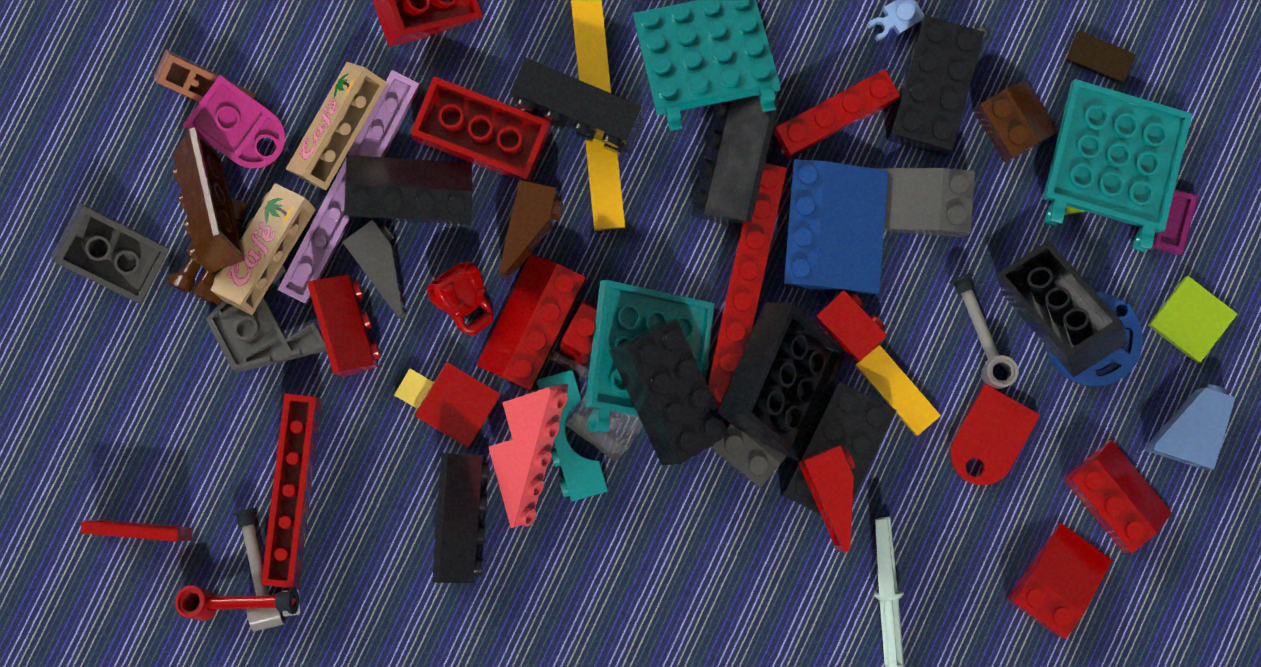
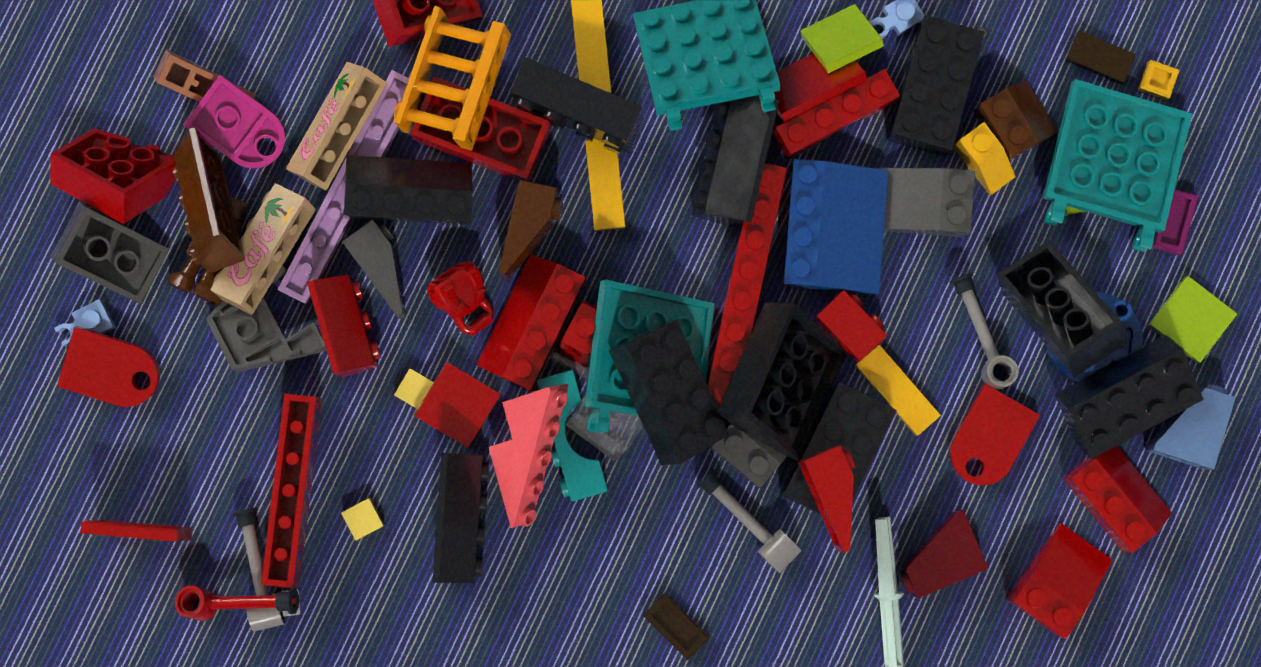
none -> red wedge [50,128,176,224]
none -> light blue plate [54,299,116,347]
none -> red tile [57,326,160,407]
none -> light yellow tile [341,498,385,541]
none -> light orange fence [394,6,511,151]
none -> dark brown tile [643,592,710,660]
none -> light grey piece [697,469,801,574]
none -> red tile [774,53,867,122]
none -> lime tile [800,4,884,74]
none -> dark red slope [900,510,989,598]
none -> yellow slope [953,122,1016,196]
none -> black brick [1054,335,1204,459]
none -> yellow tile [1138,60,1180,100]

